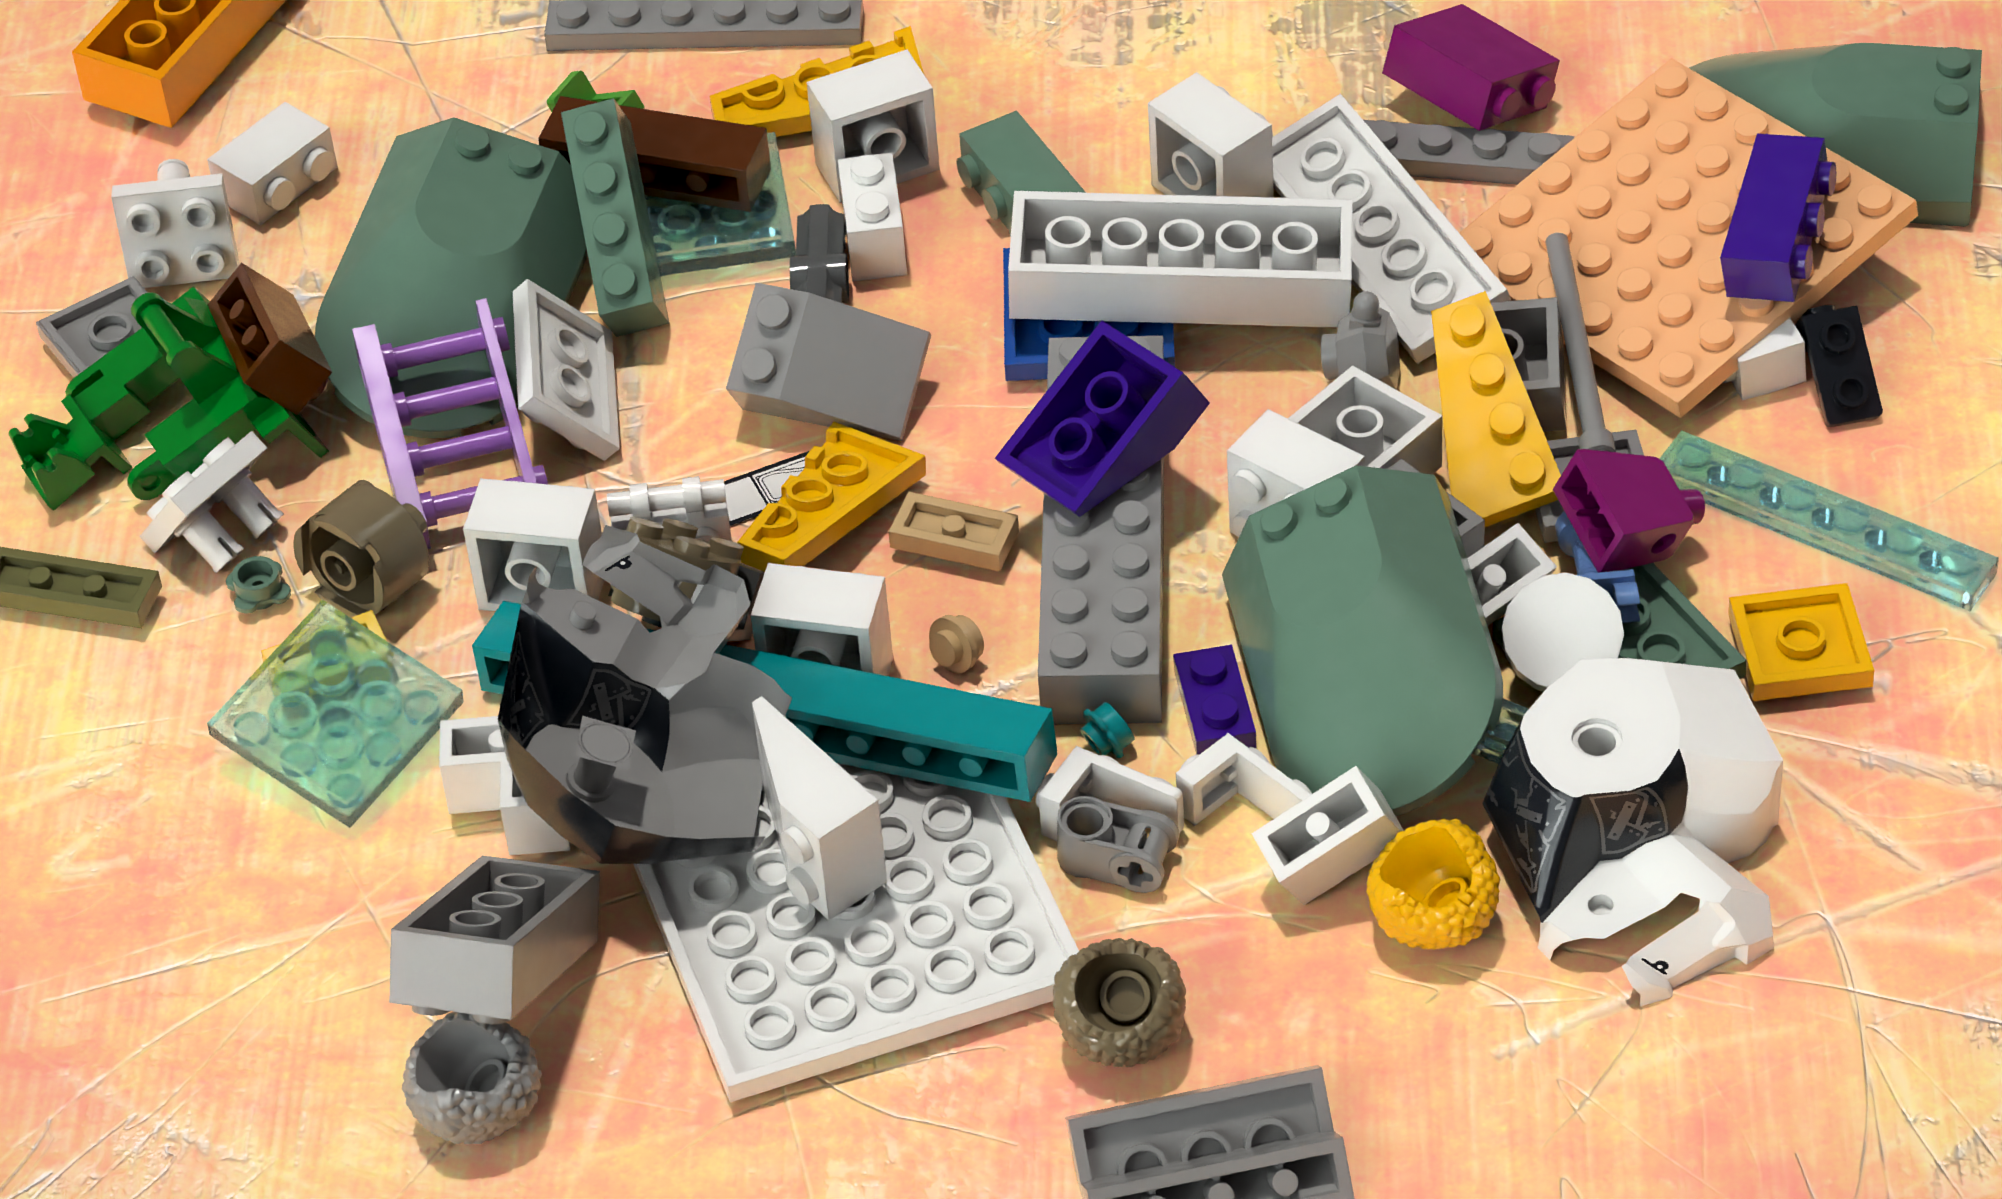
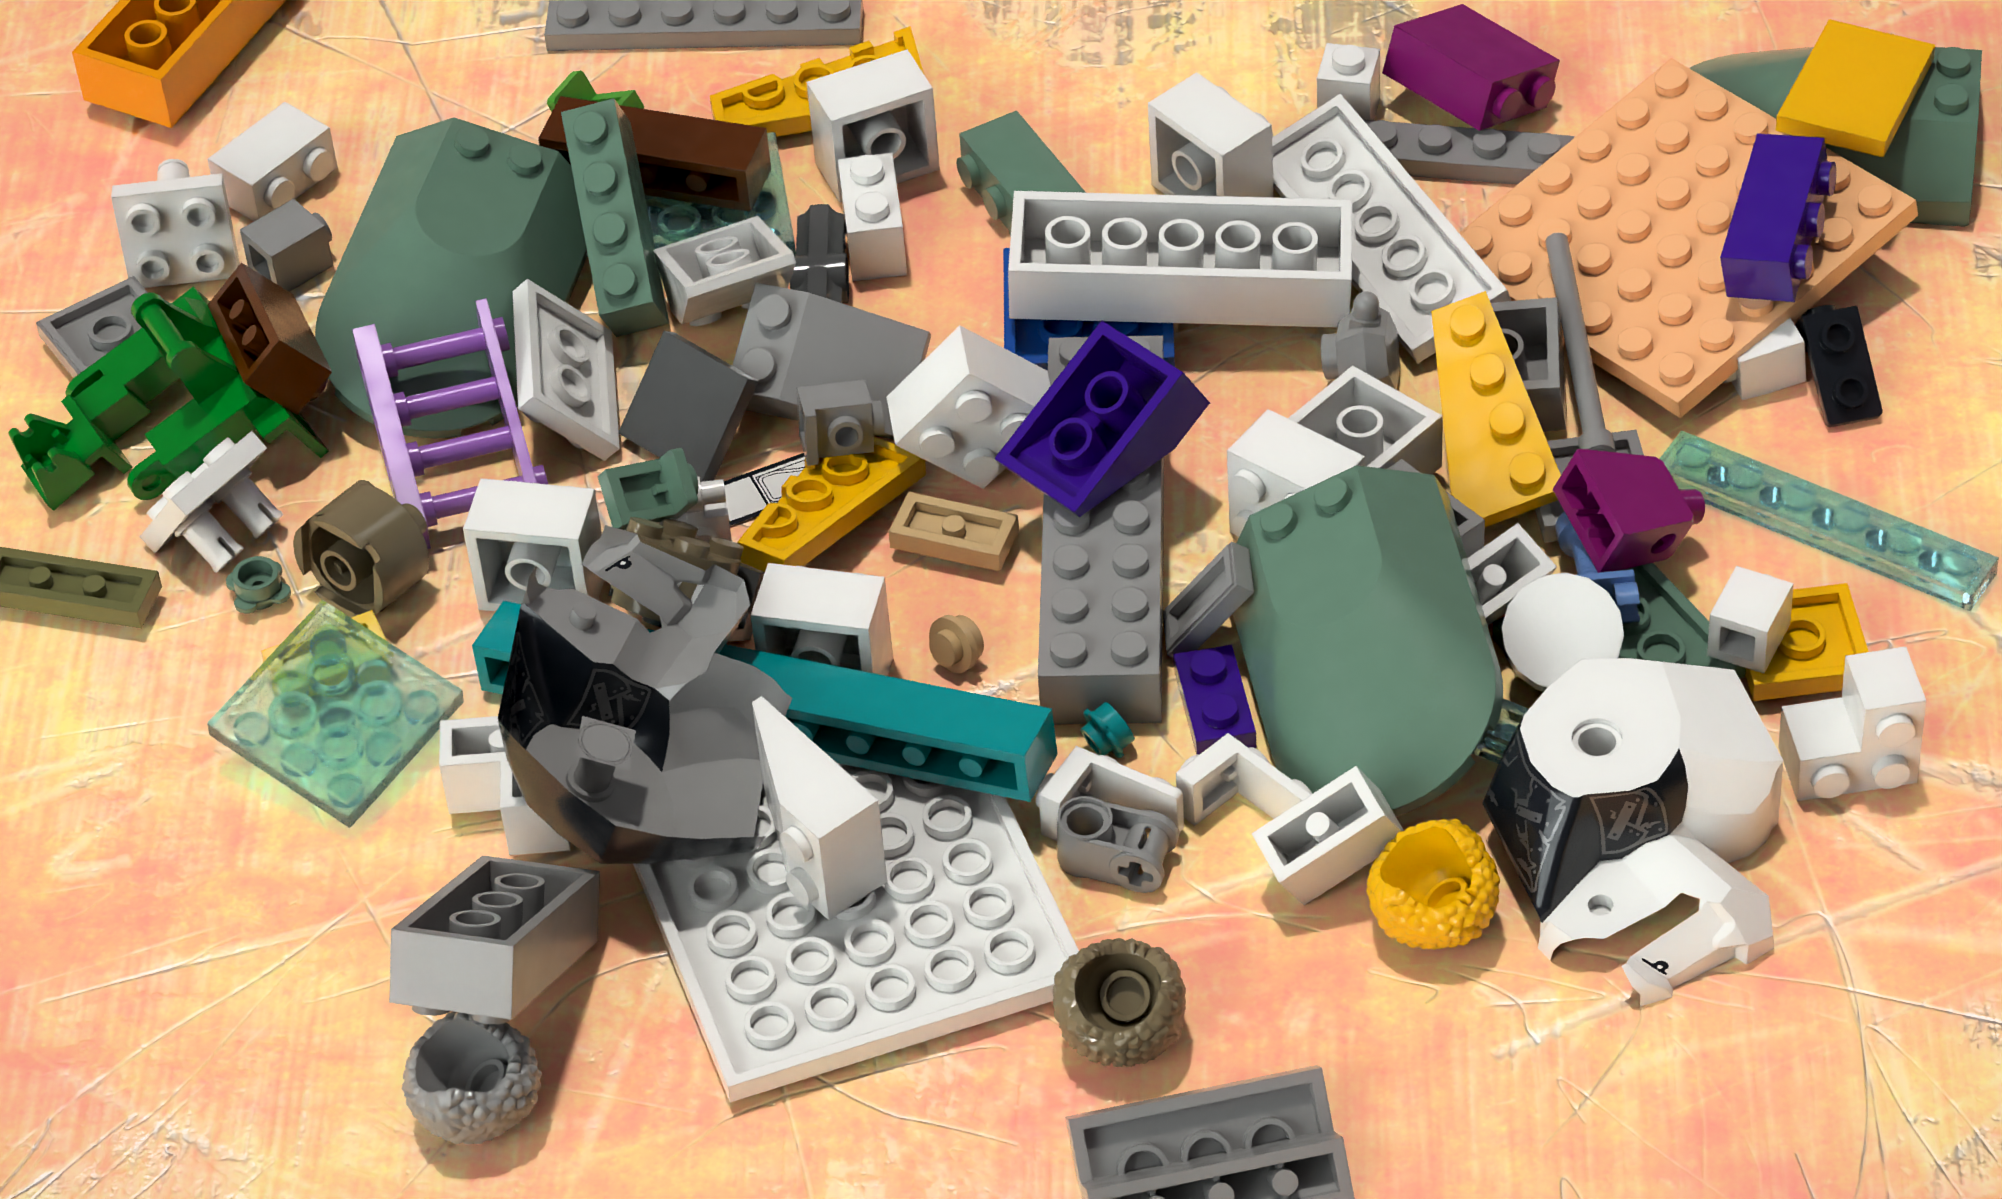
none -> light grey brick [240,199,334,291]
none -> sand green bracket [597,447,699,530]
none -> dark grey tile [619,330,759,482]
none -> white slope [653,216,796,326]
none -> light grey brick [797,379,885,466]
none -> white brick [886,325,1051,489]
none -> light grey tile [1162,542,1254,658]
none -> white brick [1316,43,1380,120]
none -> white brick [1707,566,1794,673]
none -> yellow tile [1775,19,1936,157]
none -> white brick [1778,646,1926,801]

